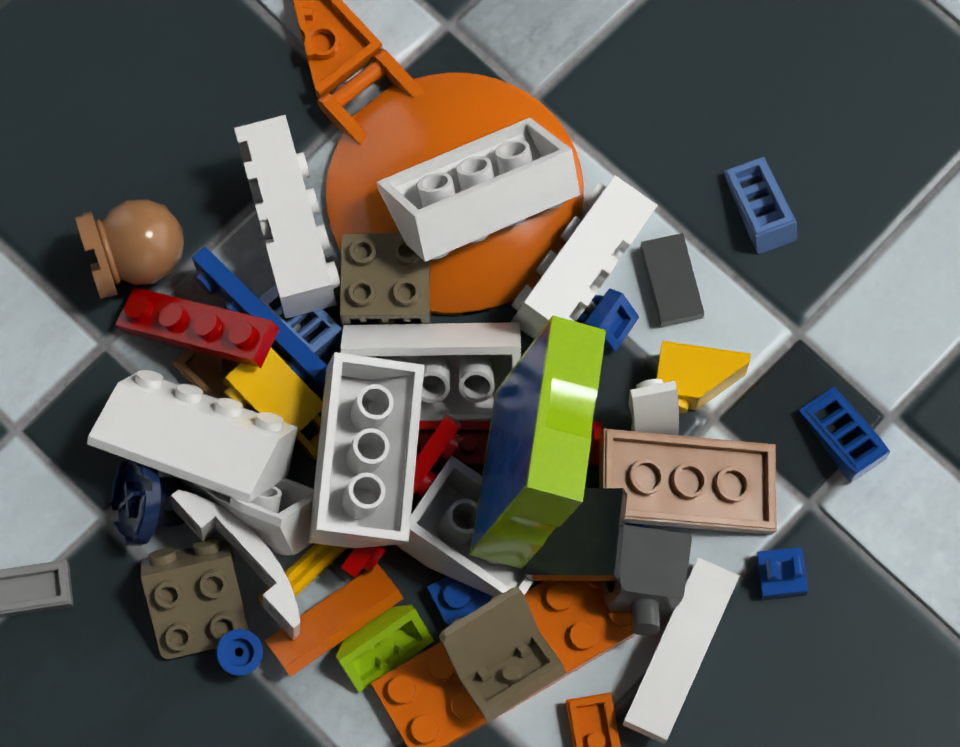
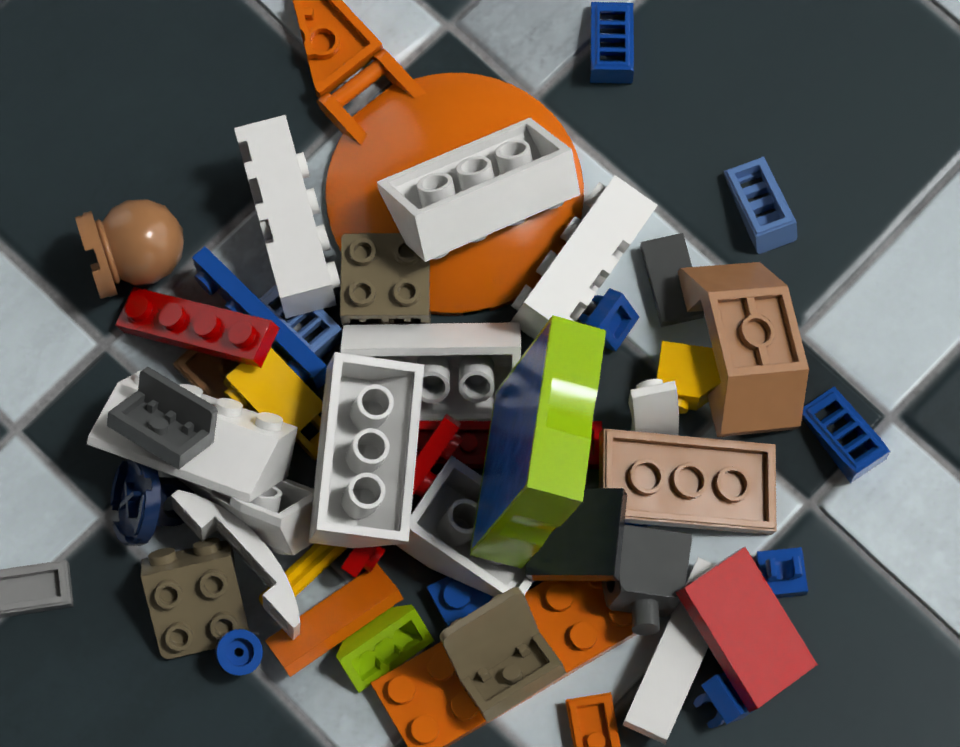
none -> dark grey bracket [107,367,218,470]
none -> blue slope [590,2,634,83]
none -> tile [675,547,818,712]
none -> medium nougat slope [677,262,809,437]
none -> blue tile [693,673,755,728]

